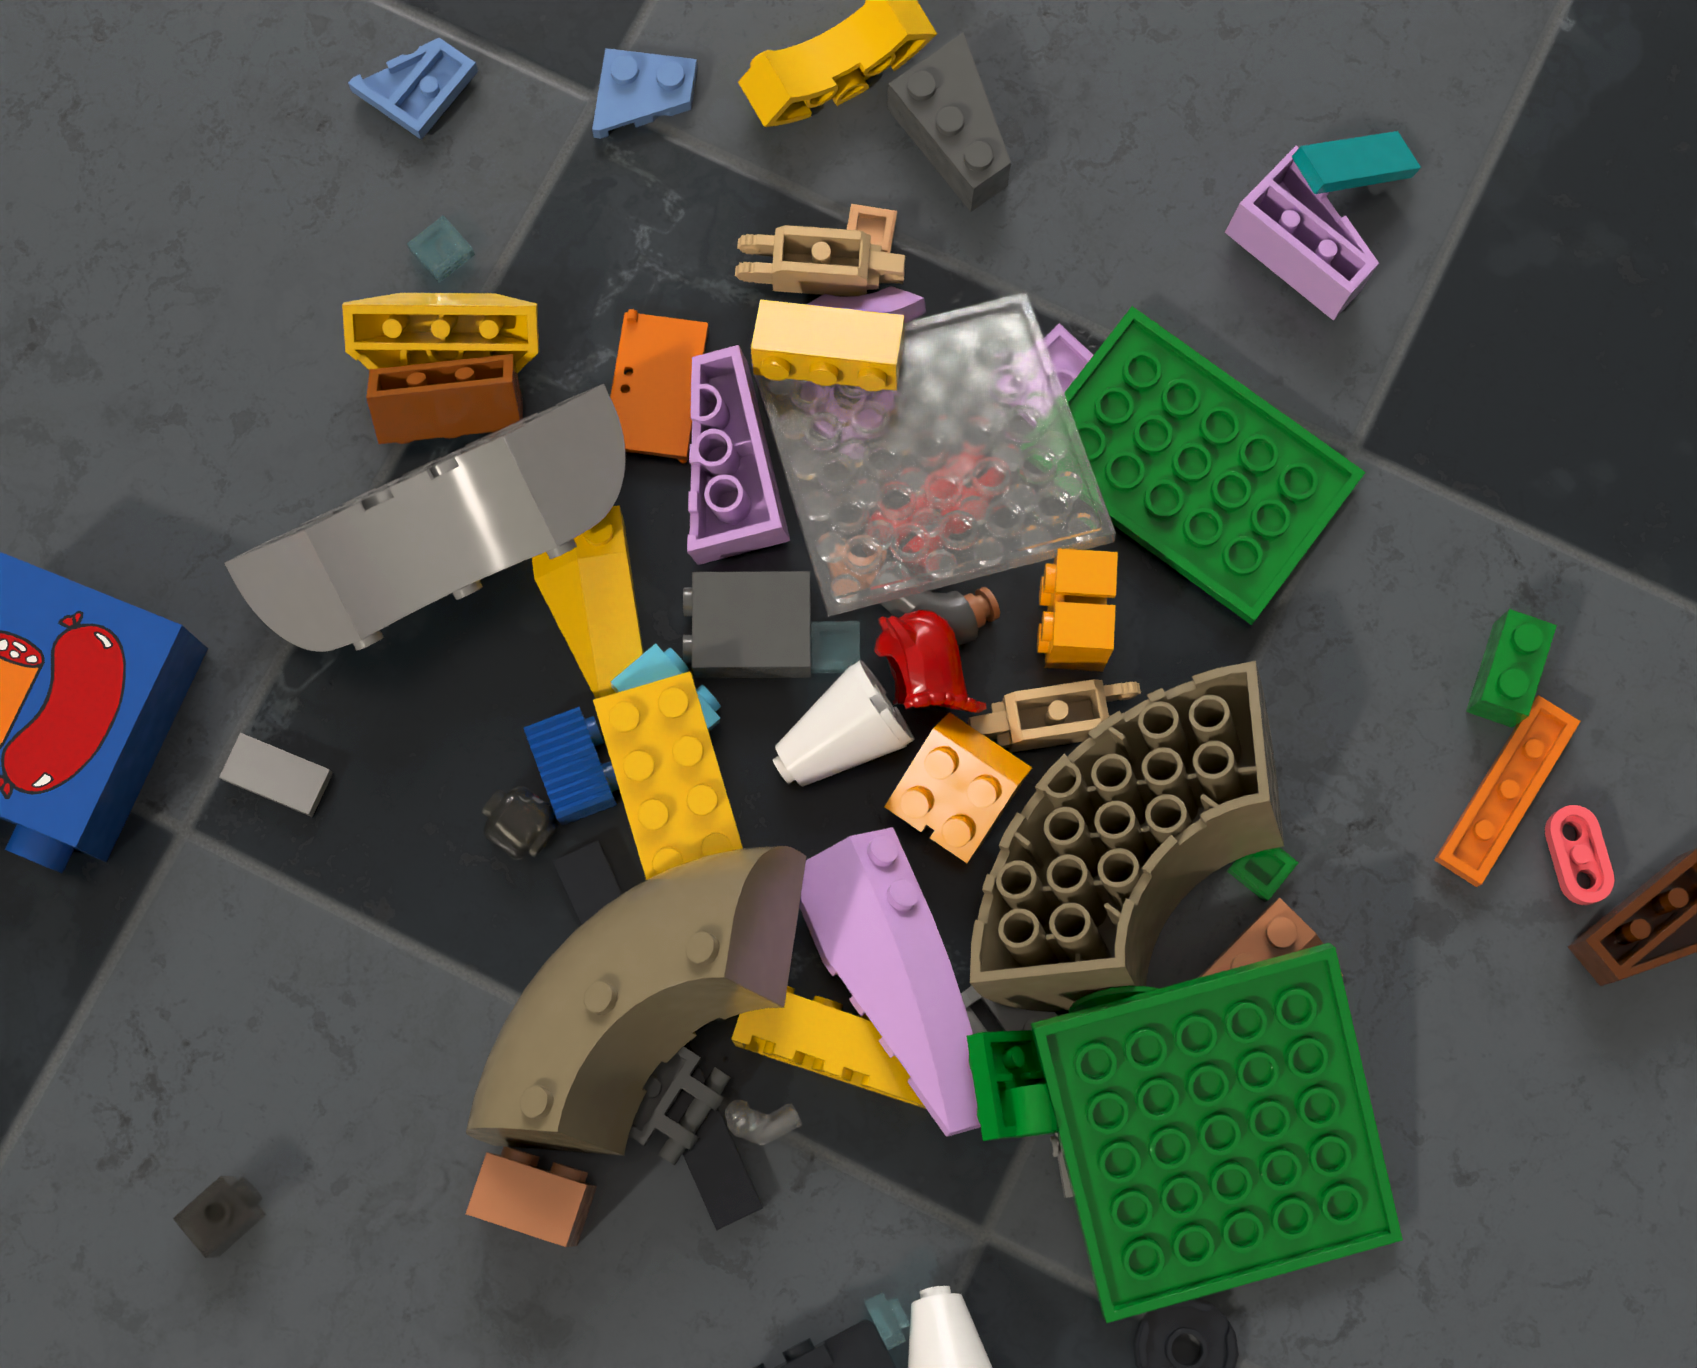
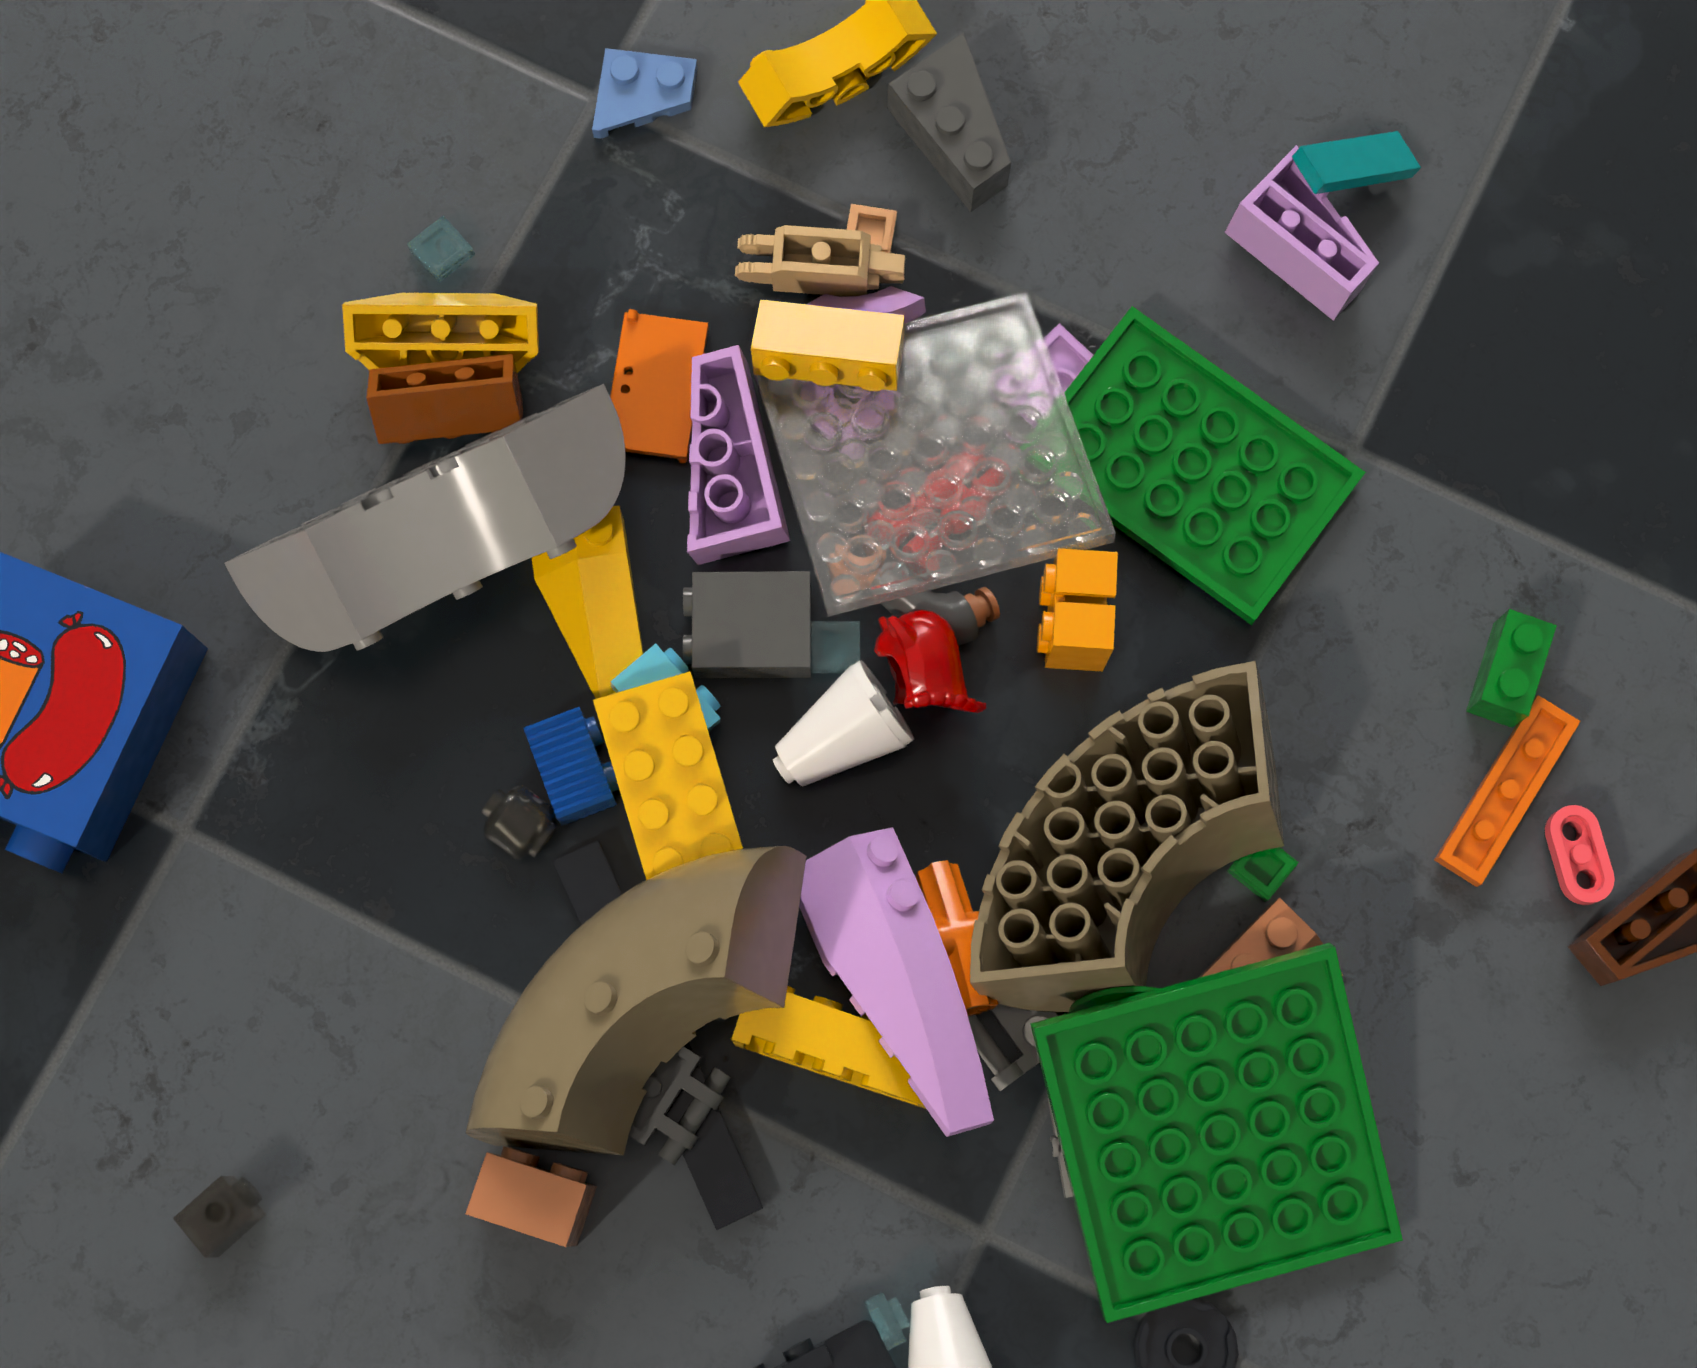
light grey tile [219,733,333,817] -> none
medium blue wing [348,38,478,140] -> none
clear arm [725,1100,803,1145] -> none
light orange piece [884,712,1032,863] -> none
green plate [966,1030,1059,1141] -> none
tan hinge [967,679,1141,753] -> none
none -> orange piece [916,860,998,1016]

